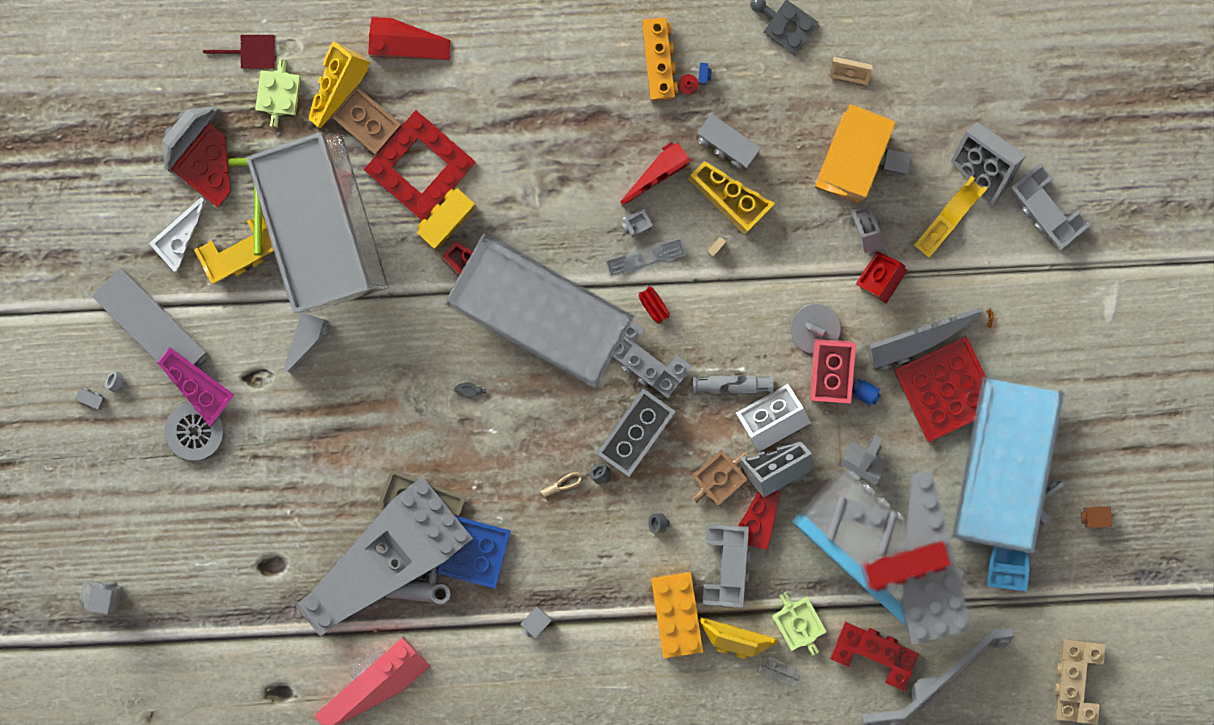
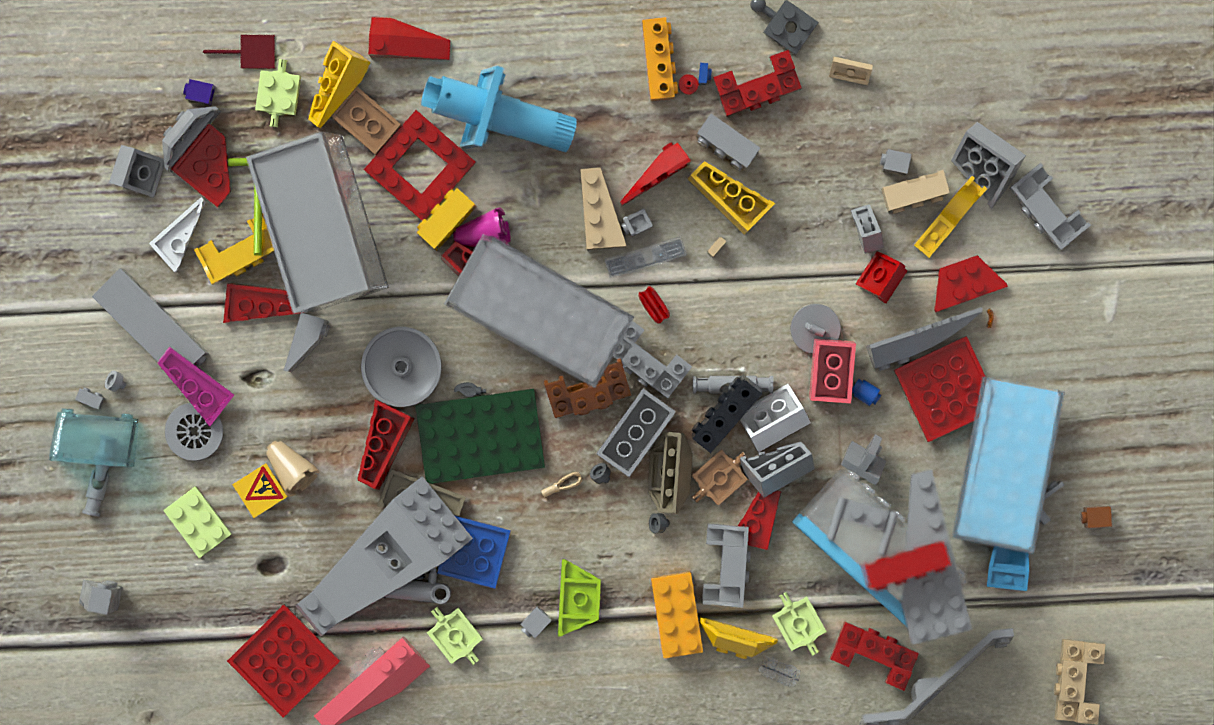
light orange piece [815,104,896,204] -> none
none -> clear light blue windscreen [49,408,139,467]
none -> light grey piece [82,435,118,517]
none -> light grey slope [109,145,164,198]
none -> yellowish green plate [163,486,232,558]
none -> dark purple brick [183,79,216,106]
none -> red wing [223,283,306,323]
none -> red plate [227,604,341,718]
none -> yellow piece [232,463,287,518]
none -> tan cone [266,441,320,497]
none -> red wedge [357,399,415,490]
none -> light grey dish [361,327,442,407]
none -> dark green plate [415,389,545,484]
none -> medium azure piece [421,66,577,152]
none -> yellowish green plate [427,607,483,665]
none -> dark pink cone [453,207,511,247]
none -> dark orange bracket [544,358,631,418]
none -> lime wing [558,559,601,637]
none -> tan wedge [581,168,627,250]
none -> dark tan wedge [648,432,693,514]
none -> black brick [691,374,763,453]
none -> red bracket [713,50,802,117]
none -> tan wedge [881,170,950,214]
none -> red wing [934,255,1008,312]

